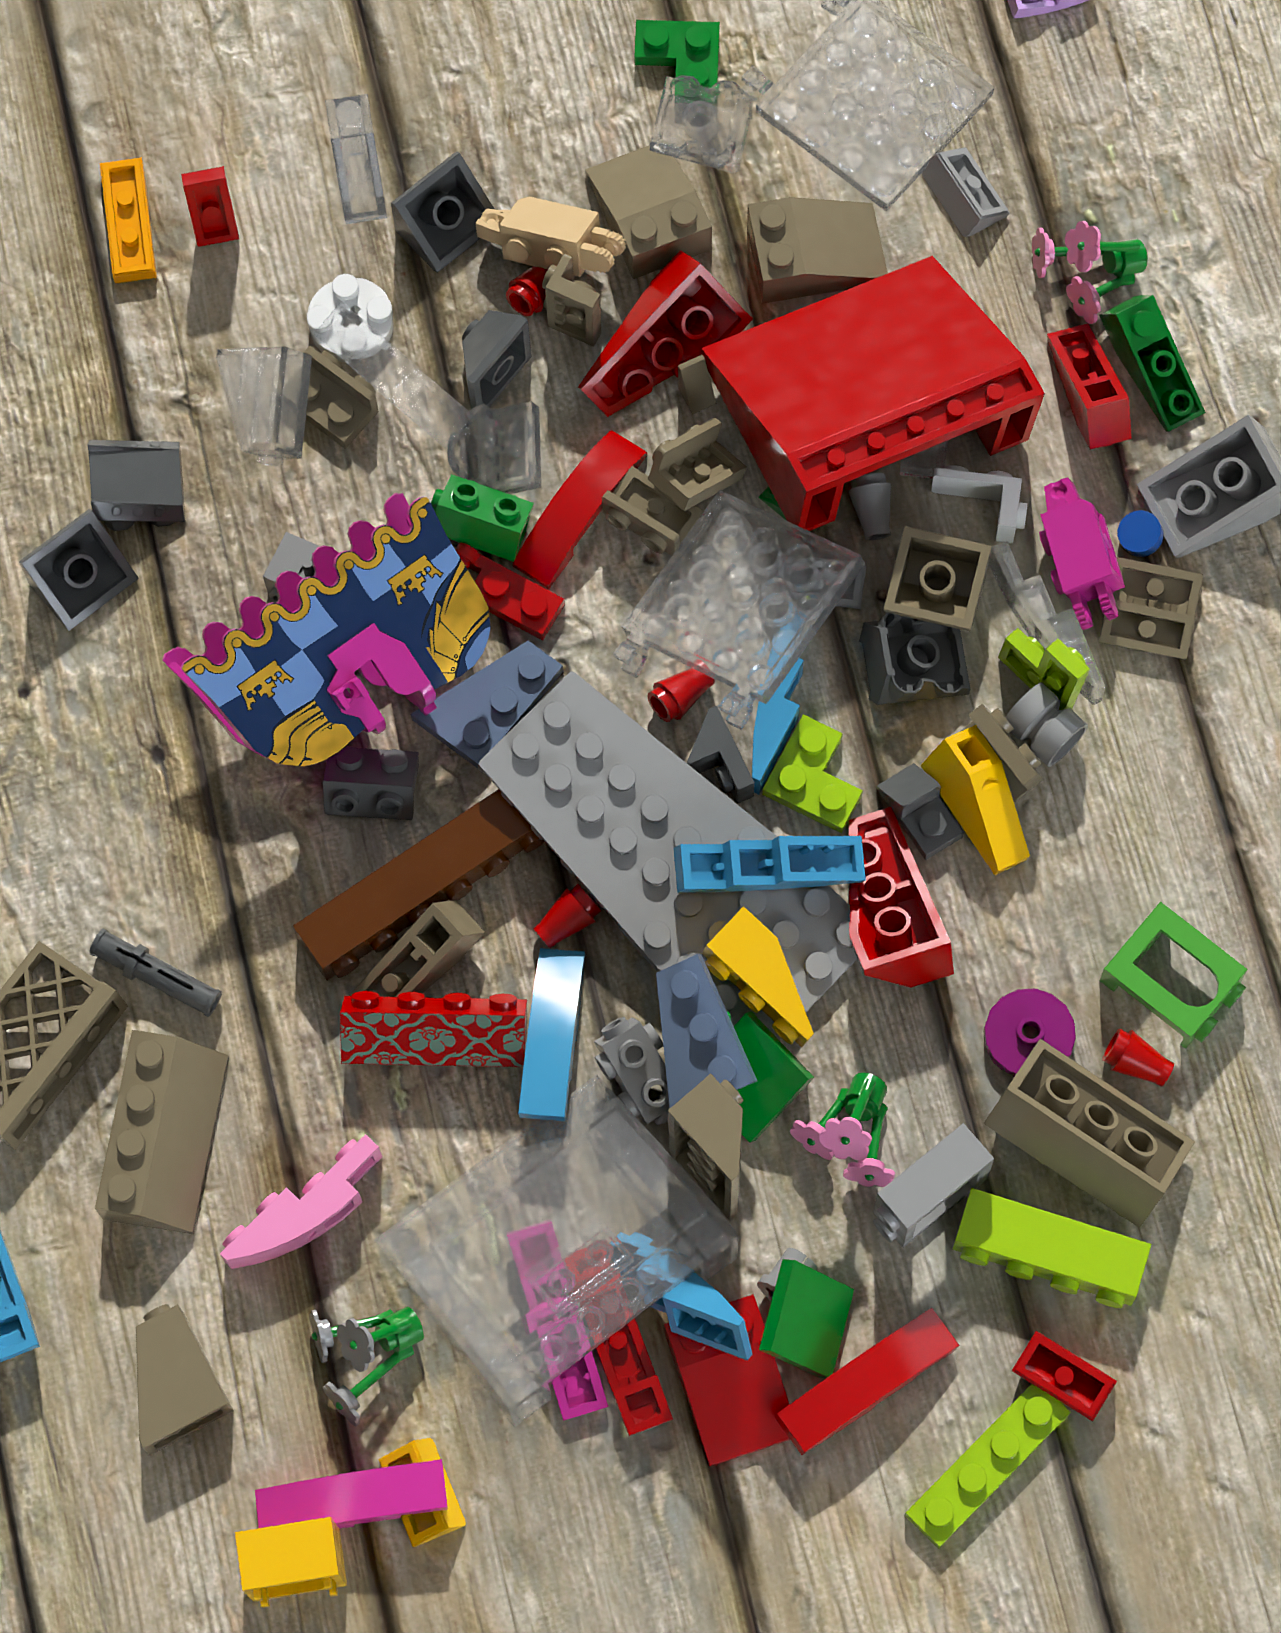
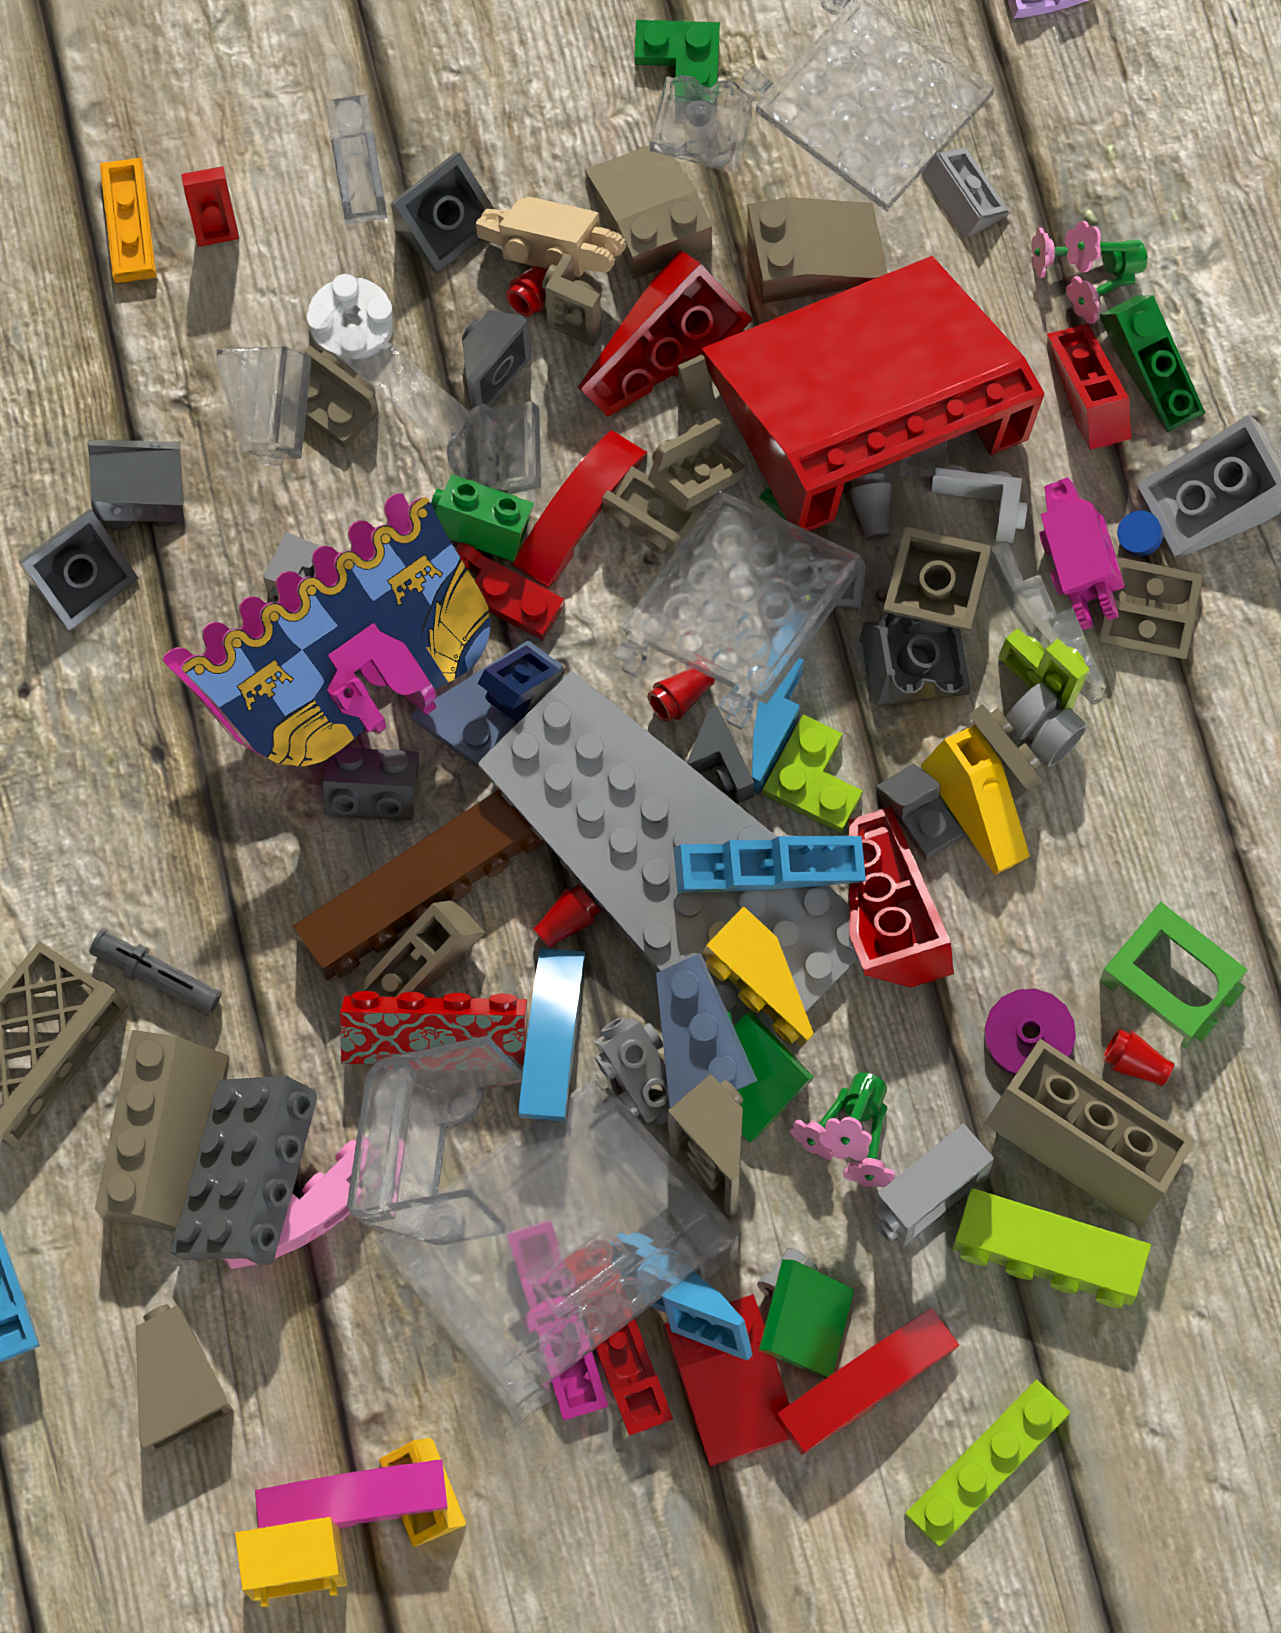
plant [309,1307,424,1427] -> none
red slope [1012,1331,1117,1422] -> none
none -> dark grey bracket [170,1076,317,1265]
none -> clear windscreen [347,1036,523,1246]
none -> dark blue slope [477,645,561,722]

